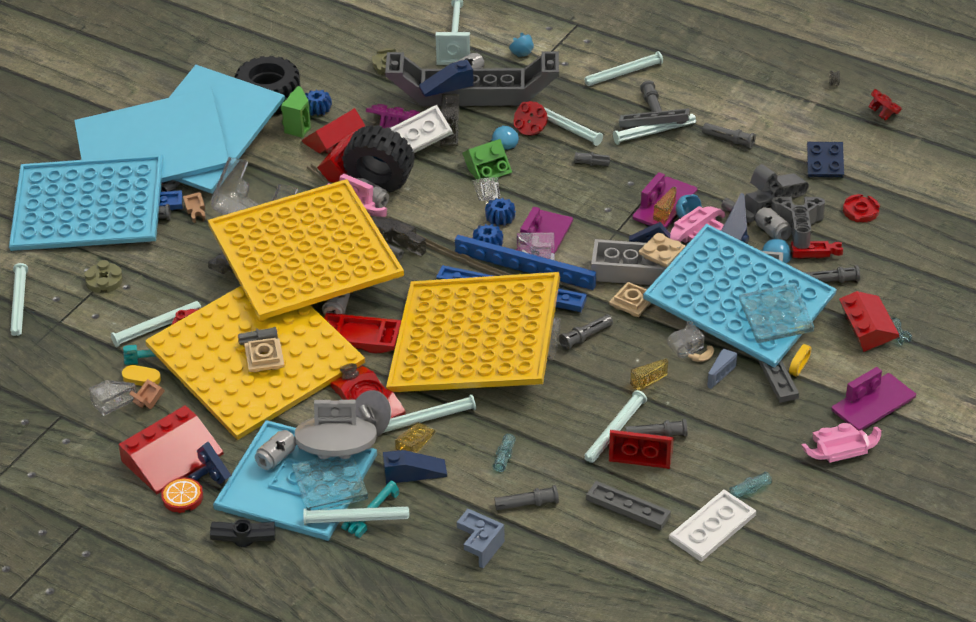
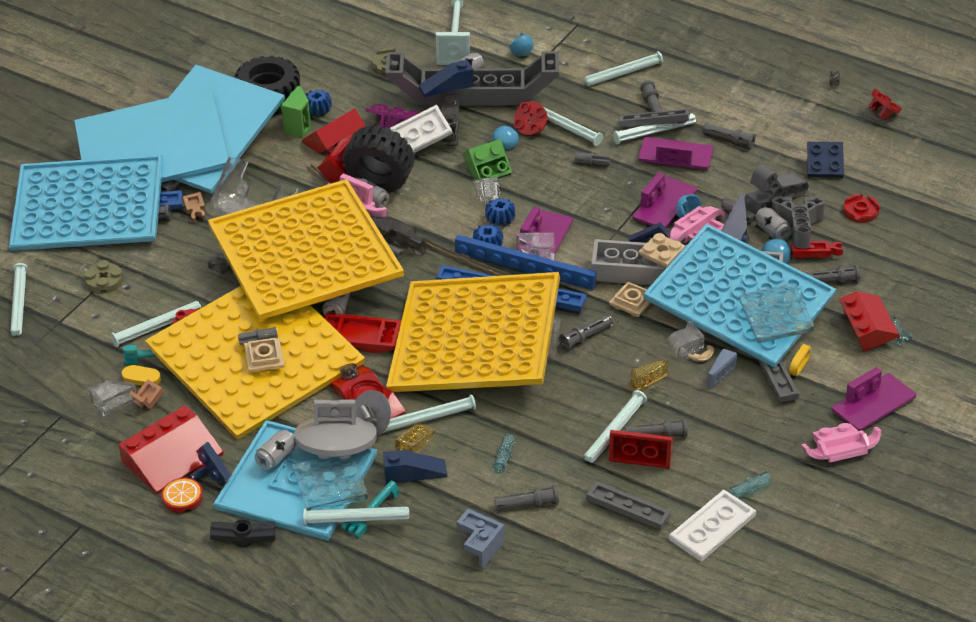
slope [653,187,677,224] -> none
none -> magenta bracket [638,137,714,170]

